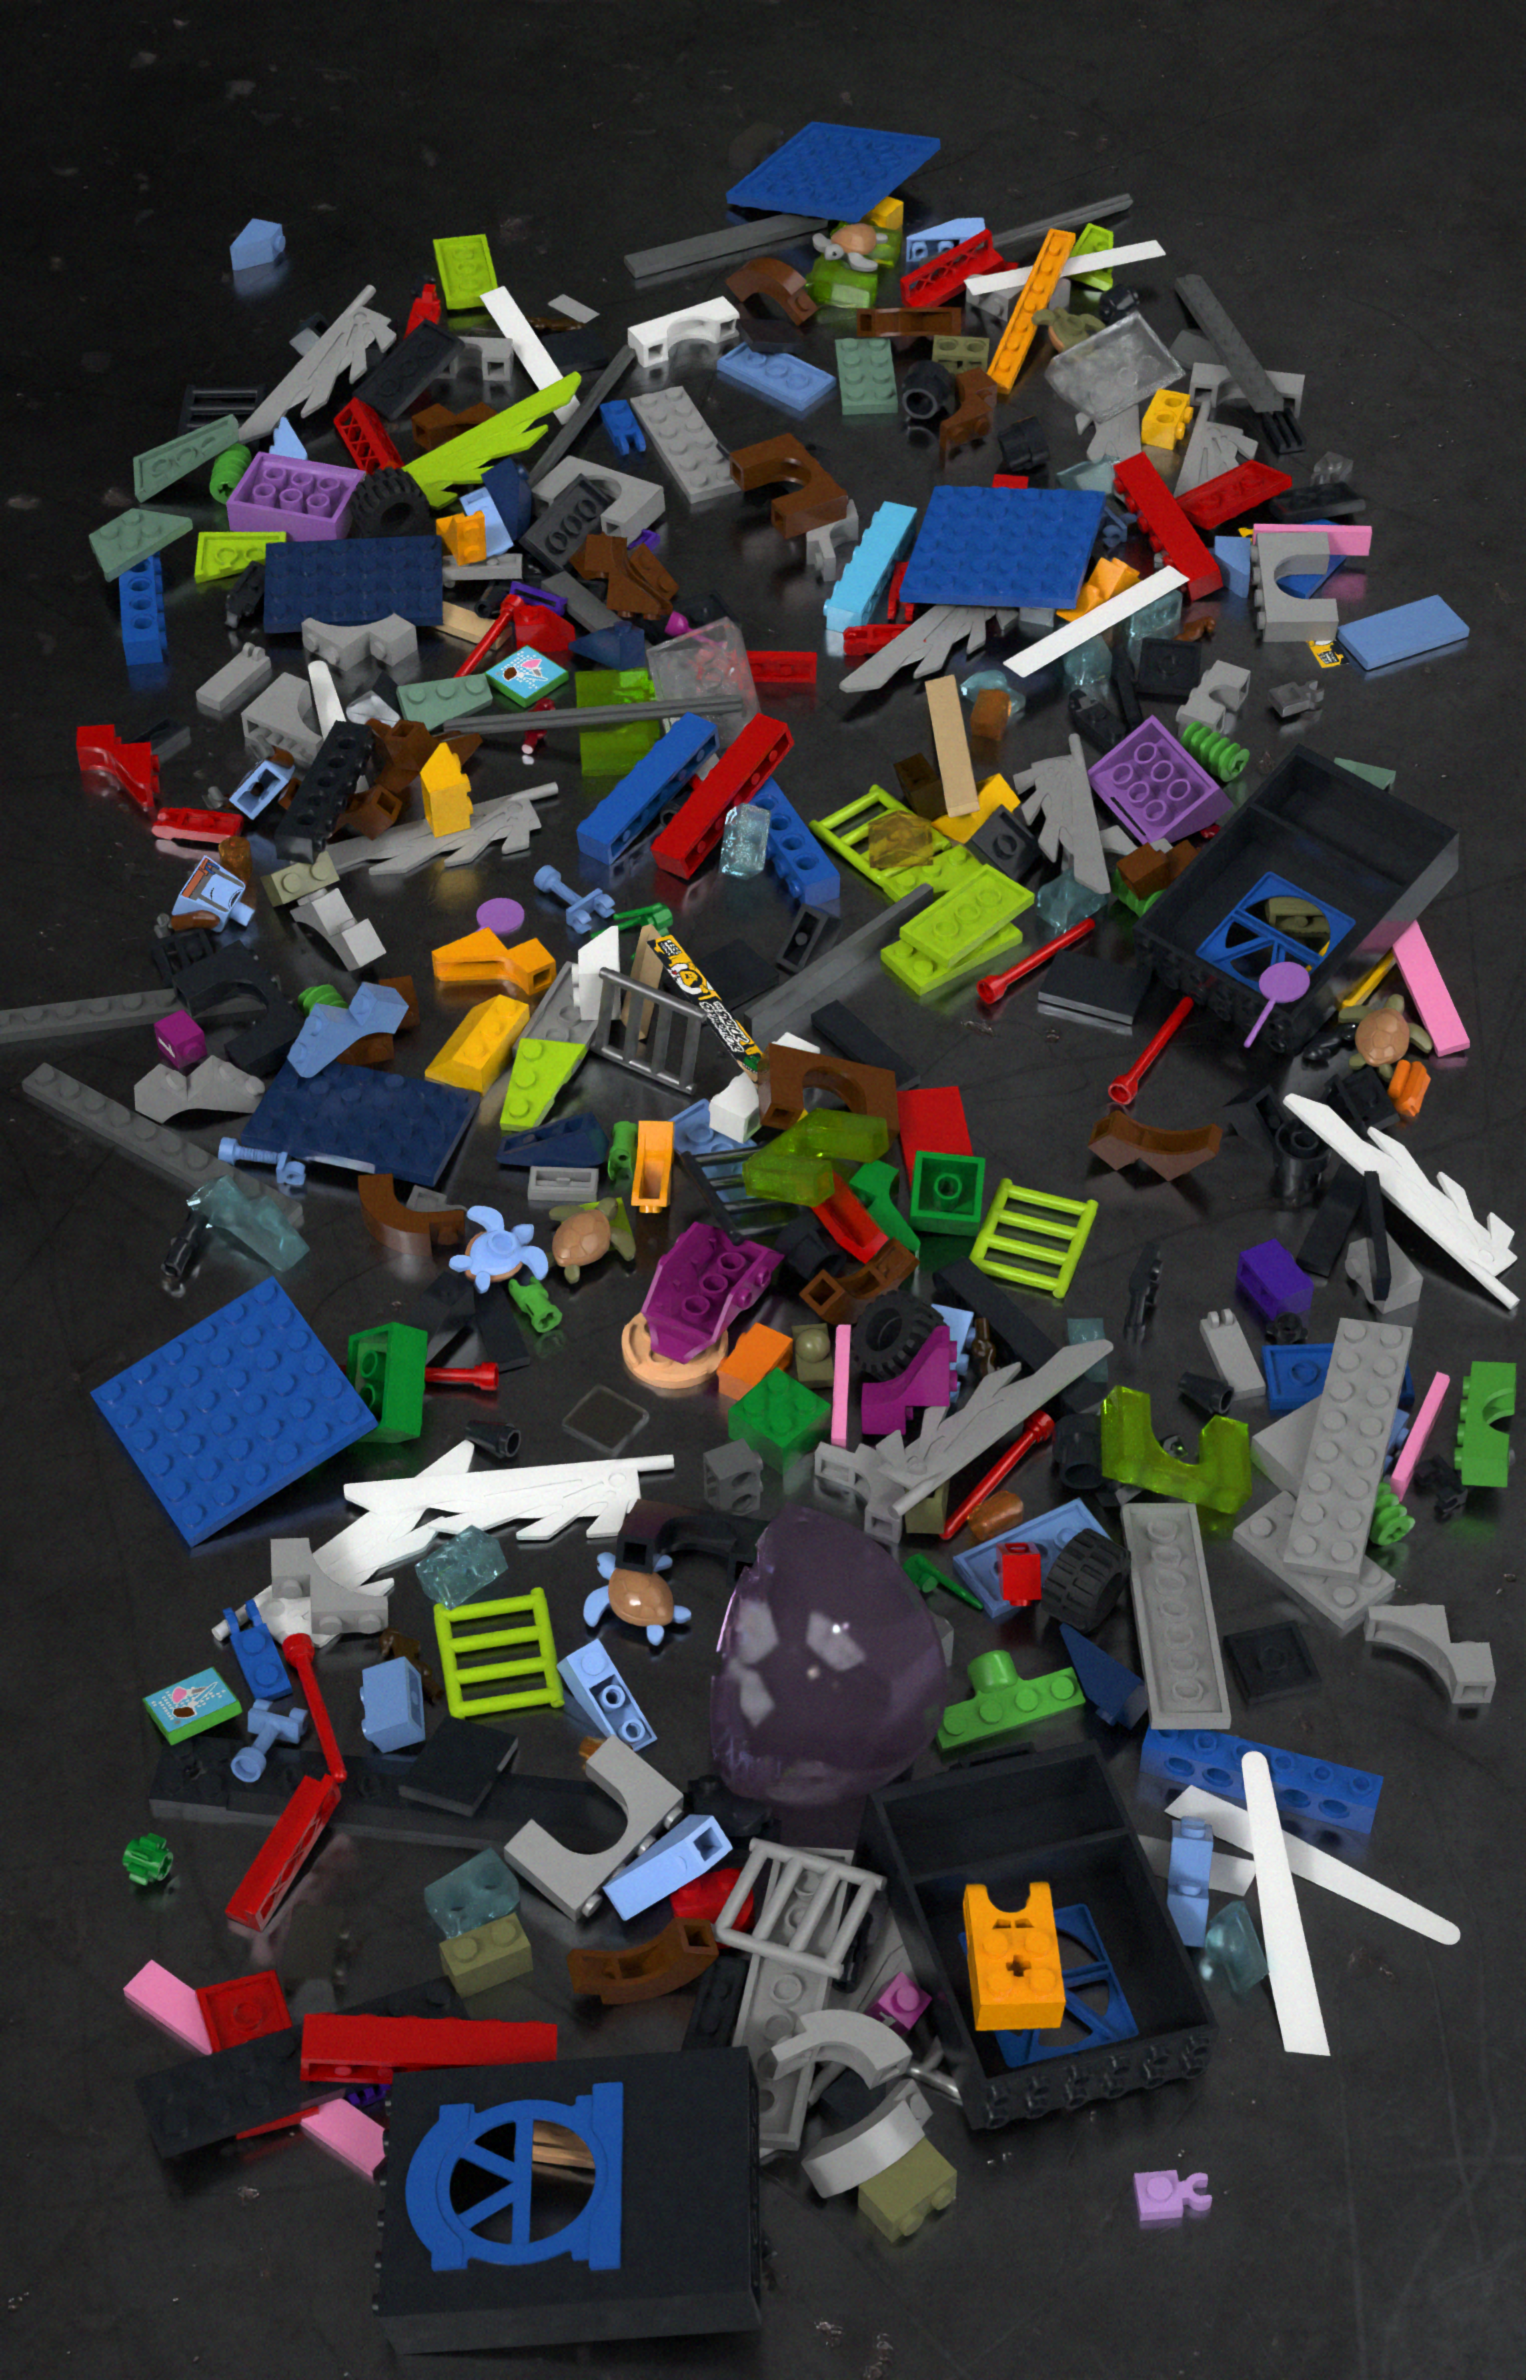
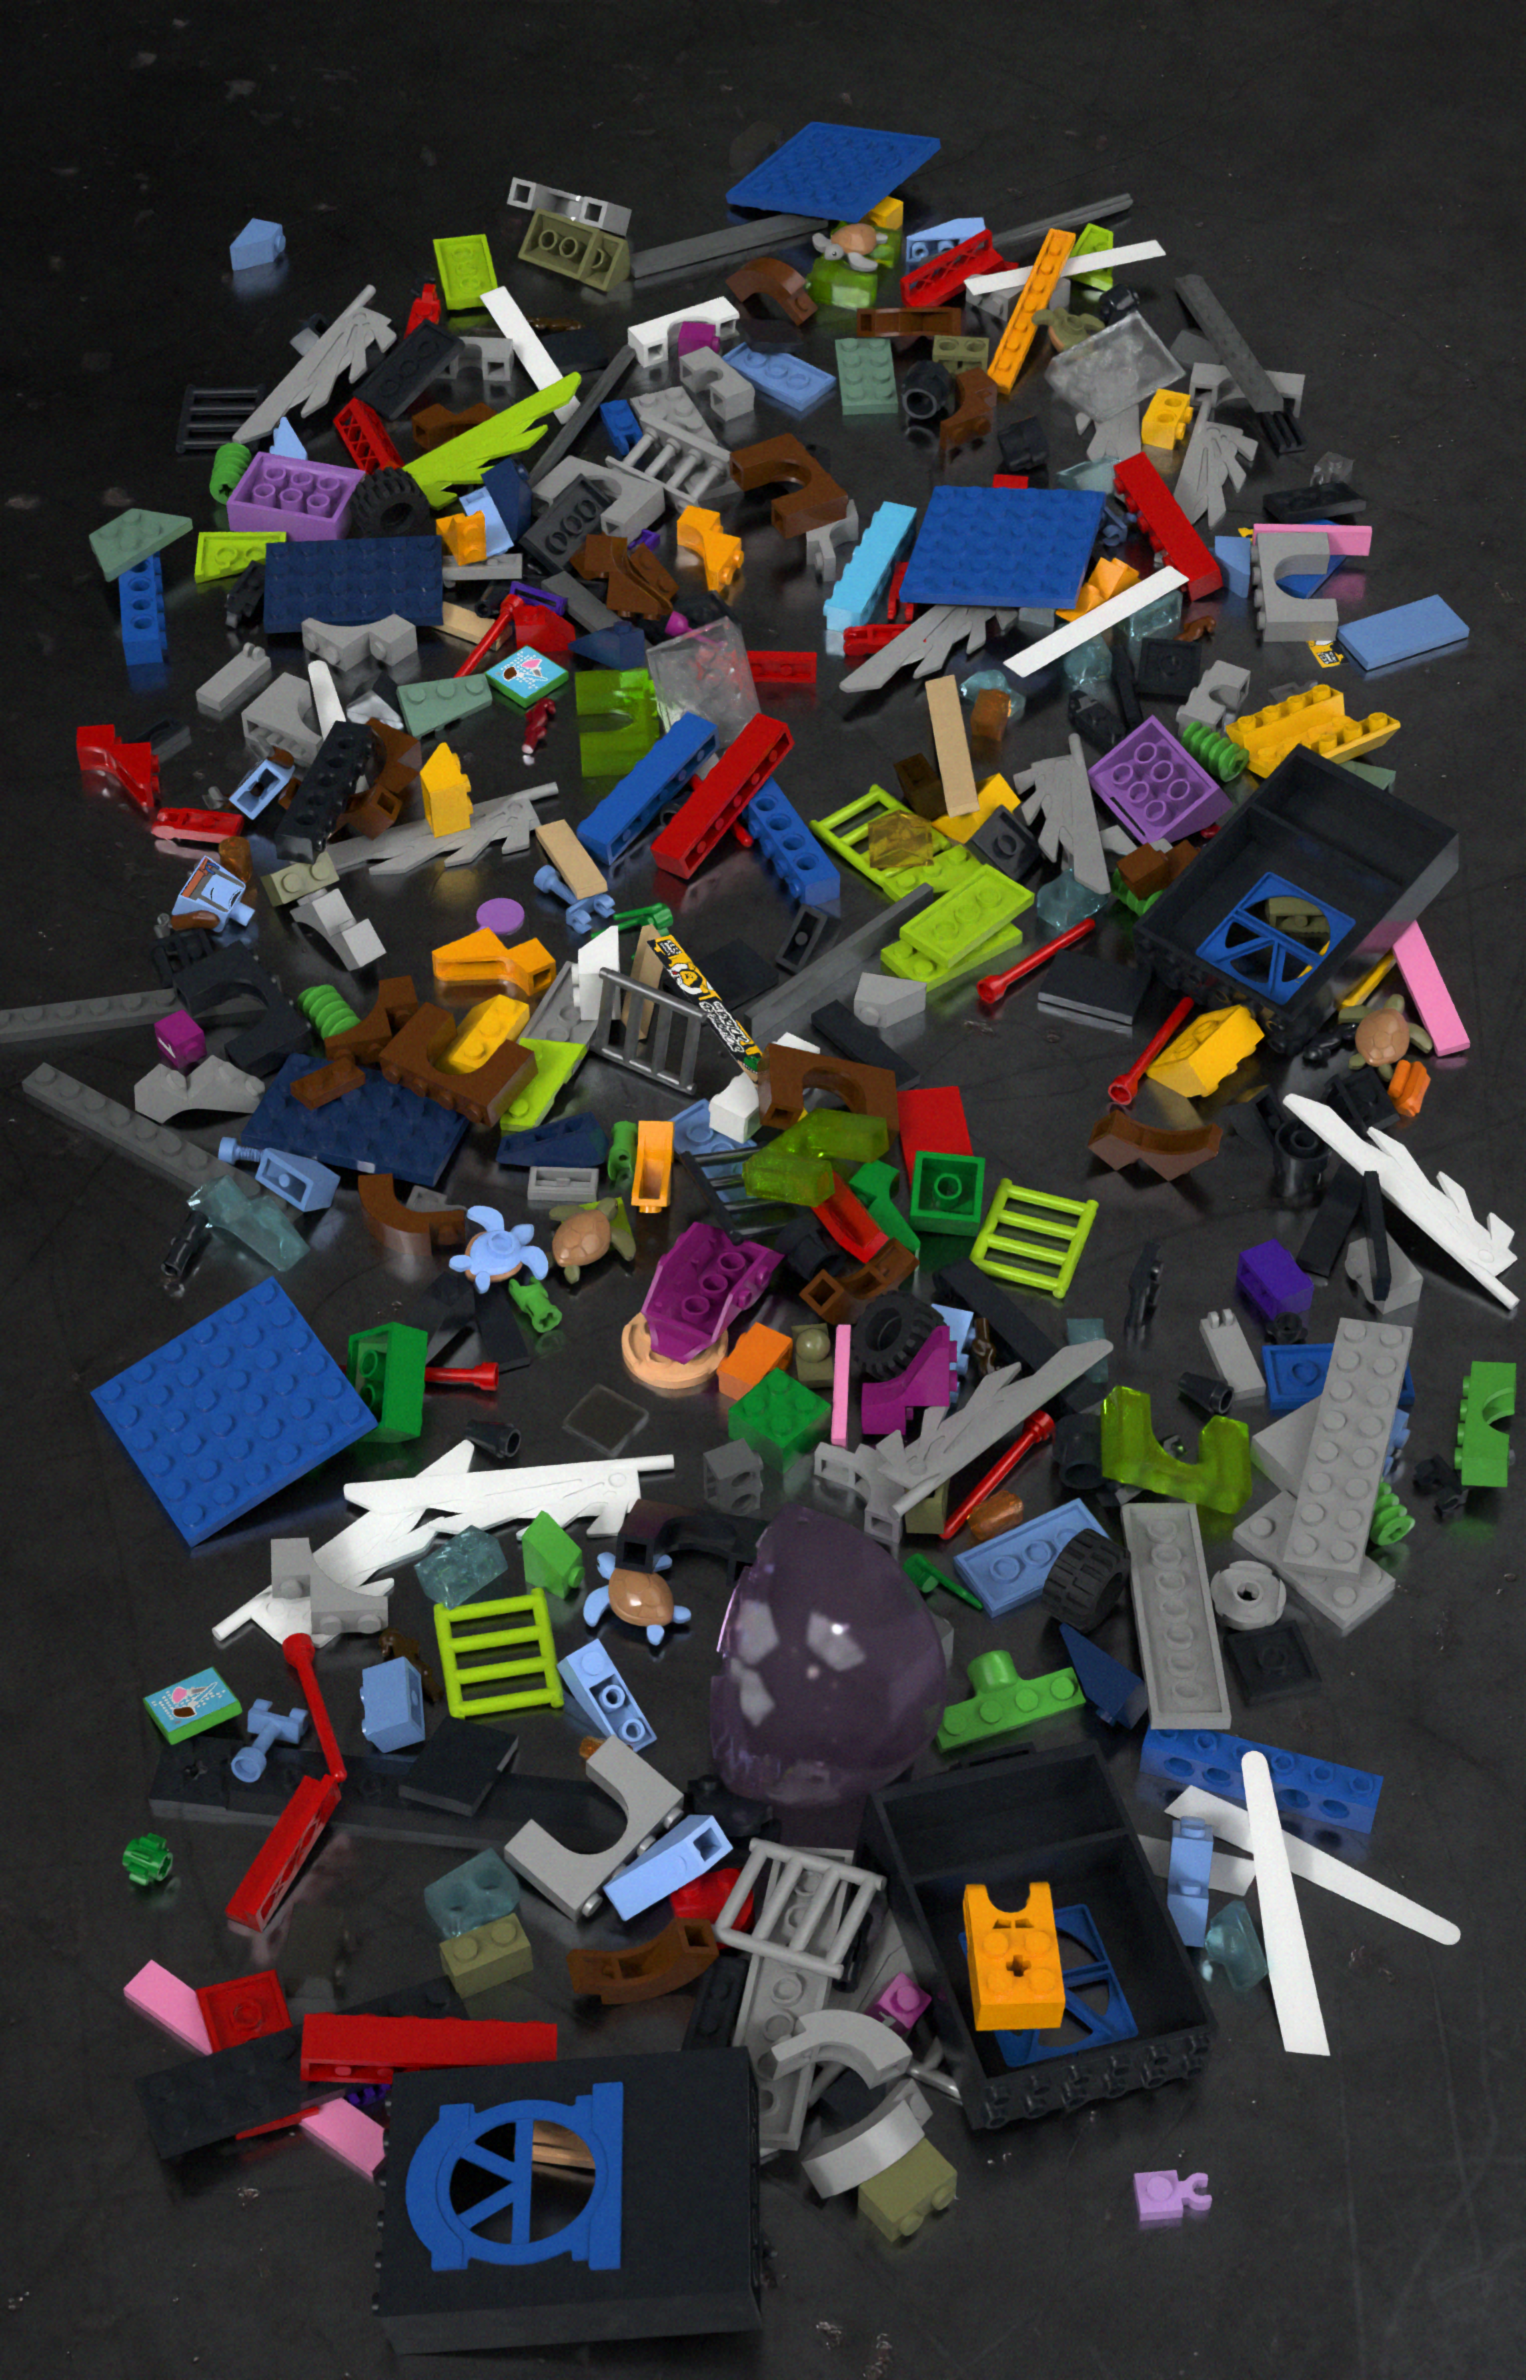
sand green wing [133,414,239,503] -> none
blue hinge [222,1599,293,1702] -> none
medium blue arch [287,982,409,1078] -> none
reddish brown arch [383,719,483,771] -> none
dark grey axle [444,694,744,734] -> none
light grey sticker [548,294,599,324] -> none
clear light blue brick [718,803,771,880] -> none
red slope [996,1542,1041,1606] -> none
red plate [1174,459,1292,530] -> none
medium lavender piece [1244,962,1310,1048] -> none
light grey arch [1363,1603,1496,1703] -> none
bright pink tile [1389,1372,1450,1504] -> none
none -> medium blue slope [255,1148,341,1212]
none -> reddish brown plate [290,1057,366,1111]
none -> reddish brown arch [378,1001,539,1128]
none -> light grey arch [507,177,632,236]
none -> olive slope [518,207,631,292]
none -> bright green slope [521,1510,585,1599]
none -> tan tile [535,819,608,900]
none -> light grey fence [605,411,733,514]
none -> light orange arch [677,505,744,594]
none -> magenta brick [678,322,720,361]
none -> light grey arch [679,346,755,421]
none -> light grey slope [854,972,927,1028]
none -> yellow slope [1145,1004,1265,1098]
none -> light grey plate [1210,1561,1286,1631]
none -> yellow slope [1225,684,1400,779]

